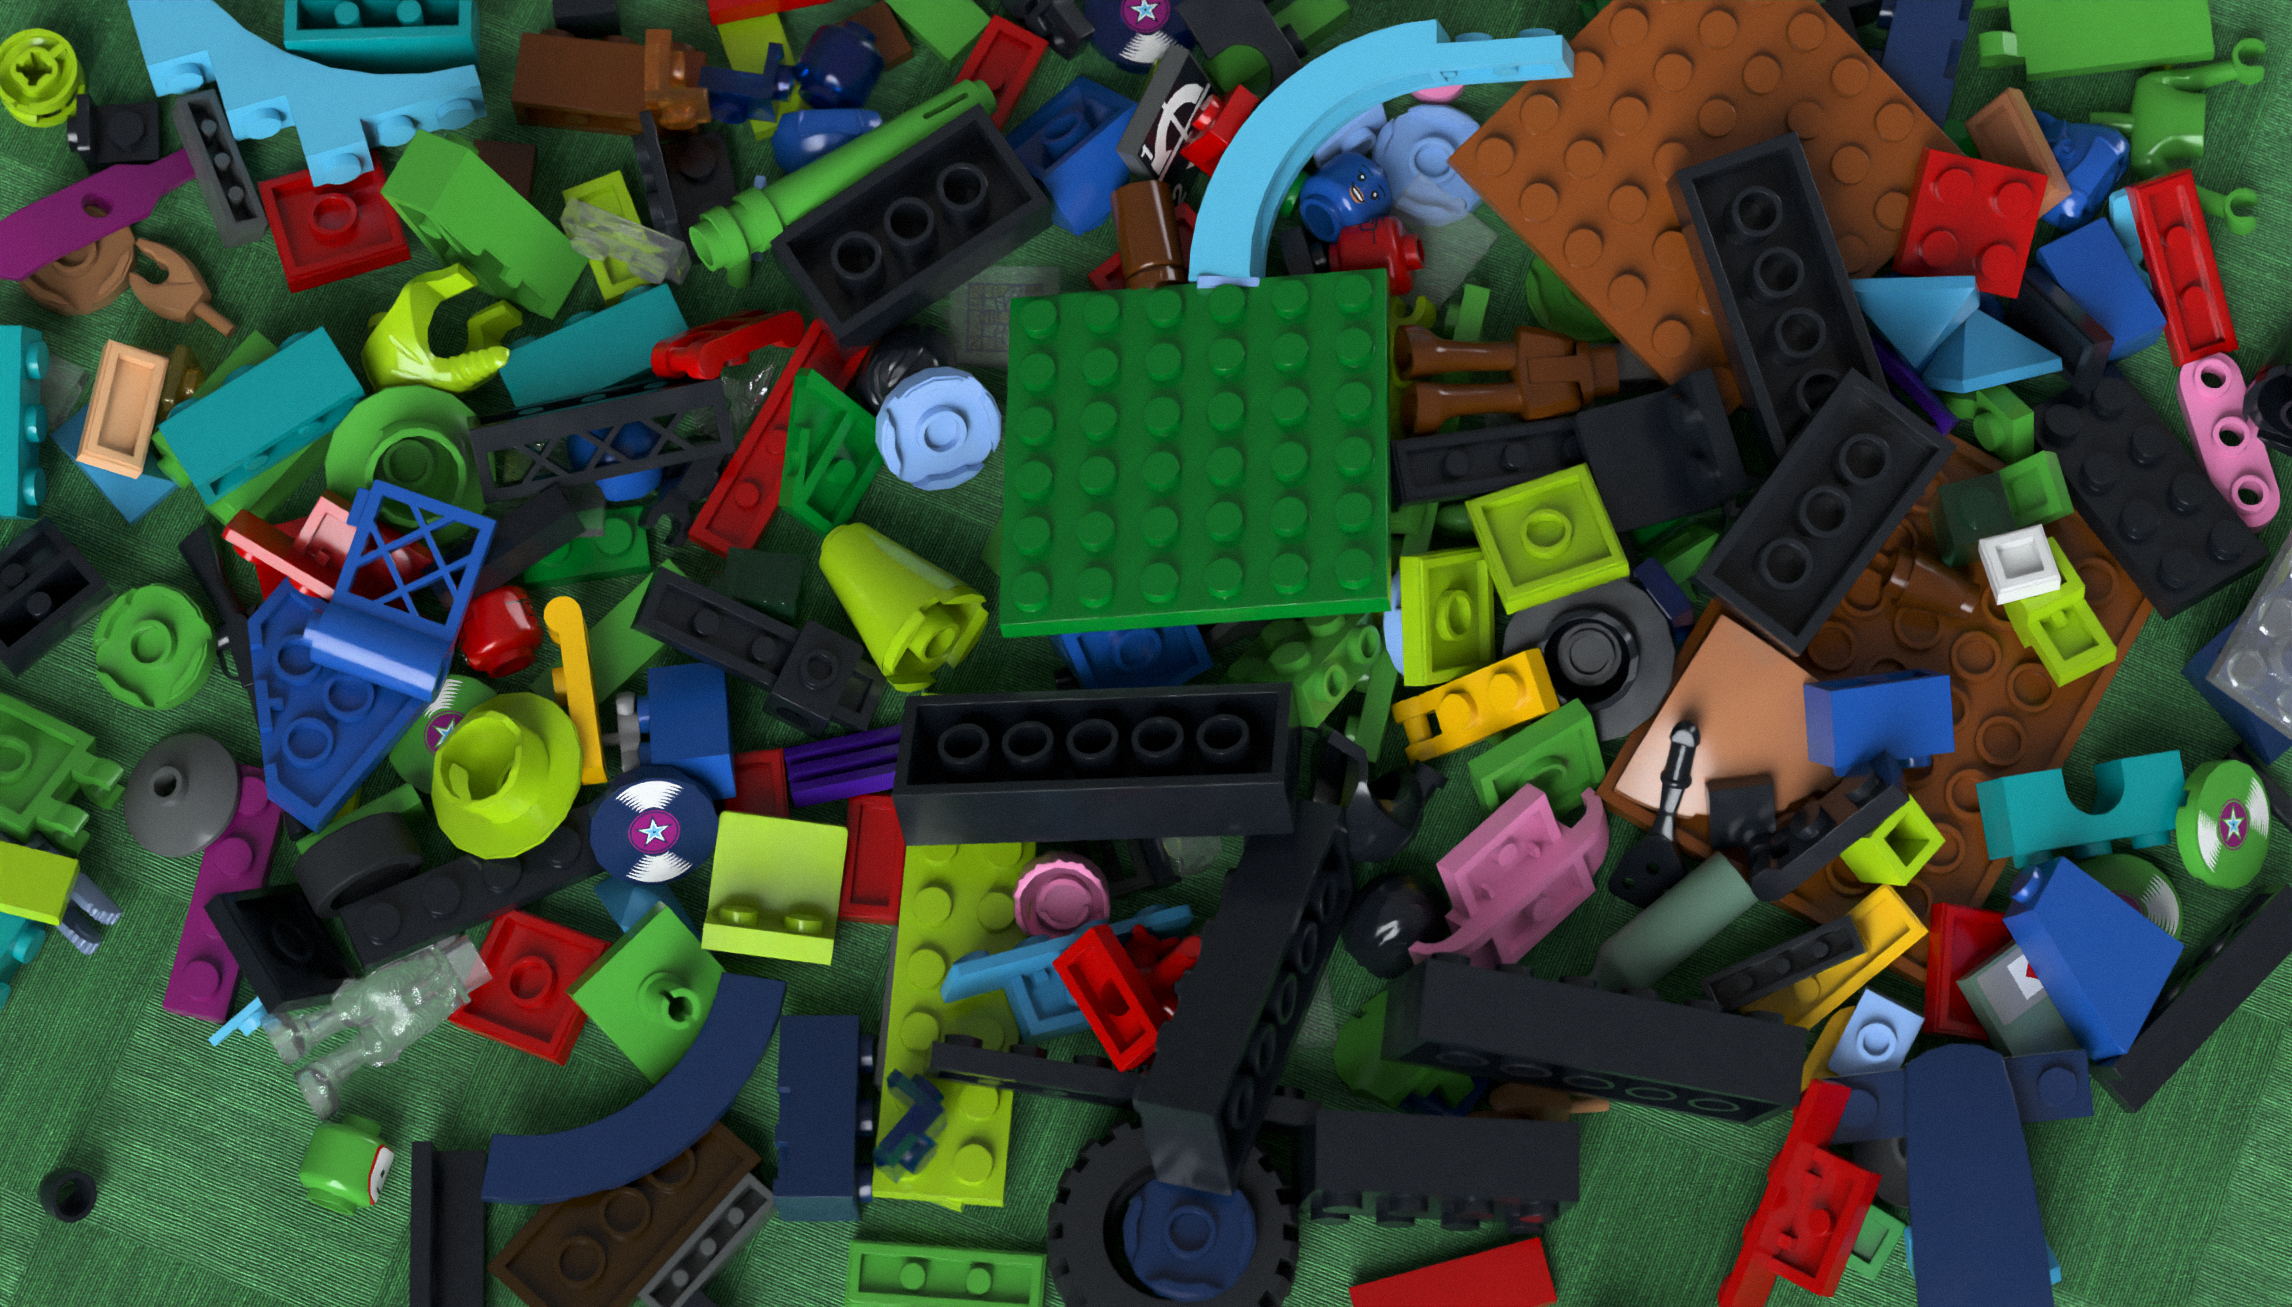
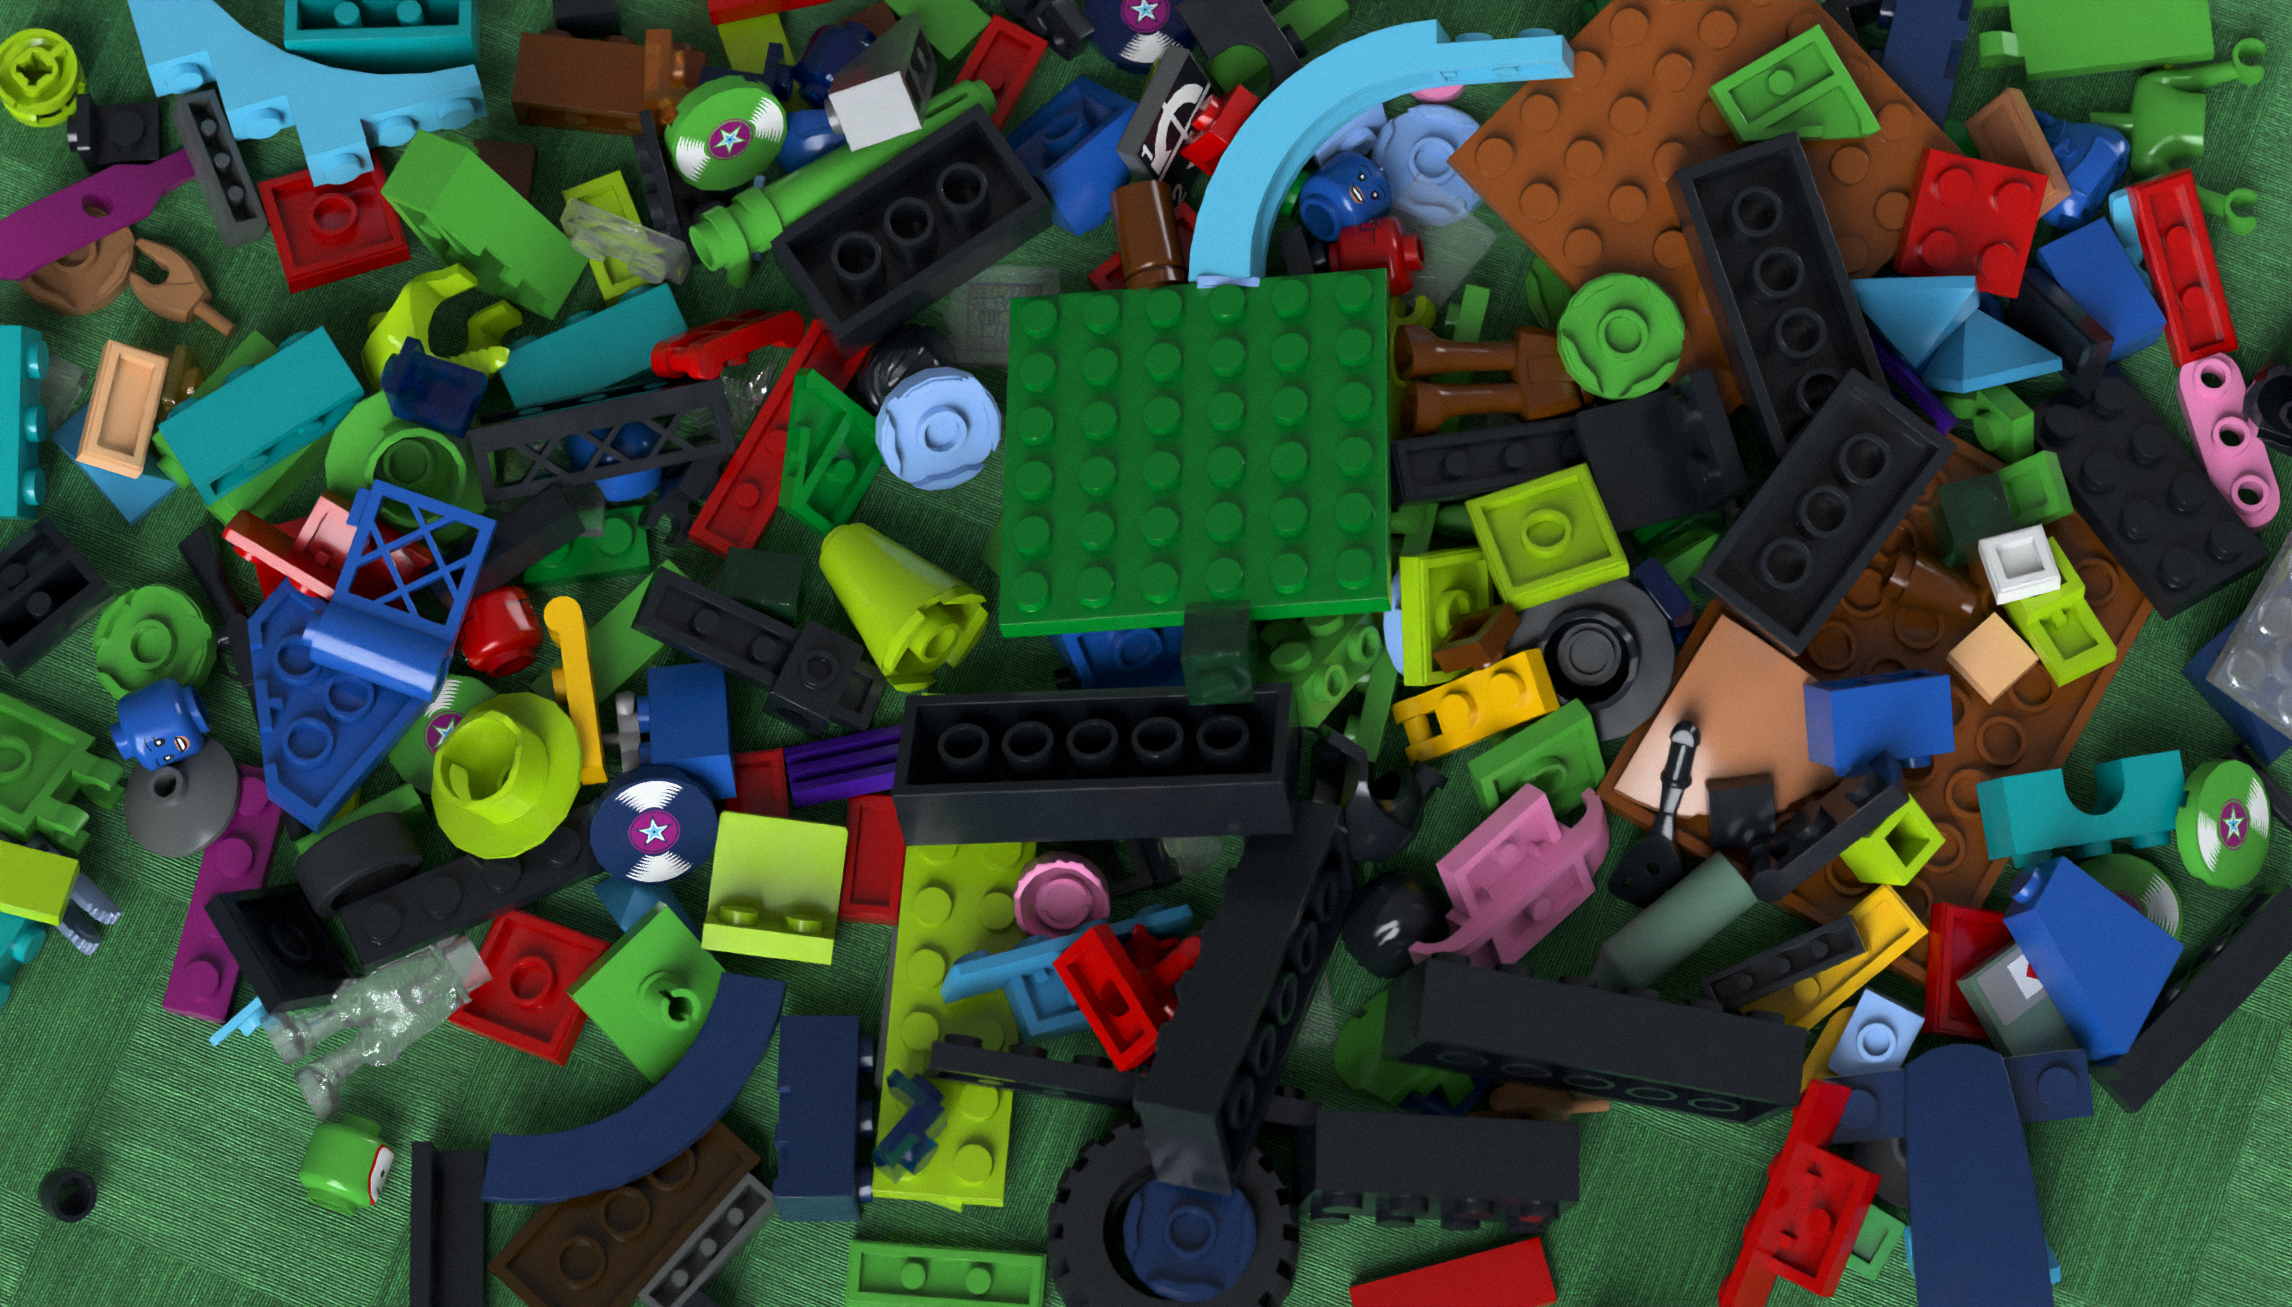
none -> blue head [110,677,212,772]
none -> clear blue bracket [381,336,488,439]
none -> bright green tile [663,75,788,191]
none -> dark grey slope [824,11,939,152]
none -> clear green brick [1181,600,1259,705]
none -> reddish brown plate [1431,603,1521,674]
none -> bright green tile [1557,273,1684,400]
none -> bright green wing [1707,24,1882,145]
none -> light nougat tile [1946,612,2039,705]

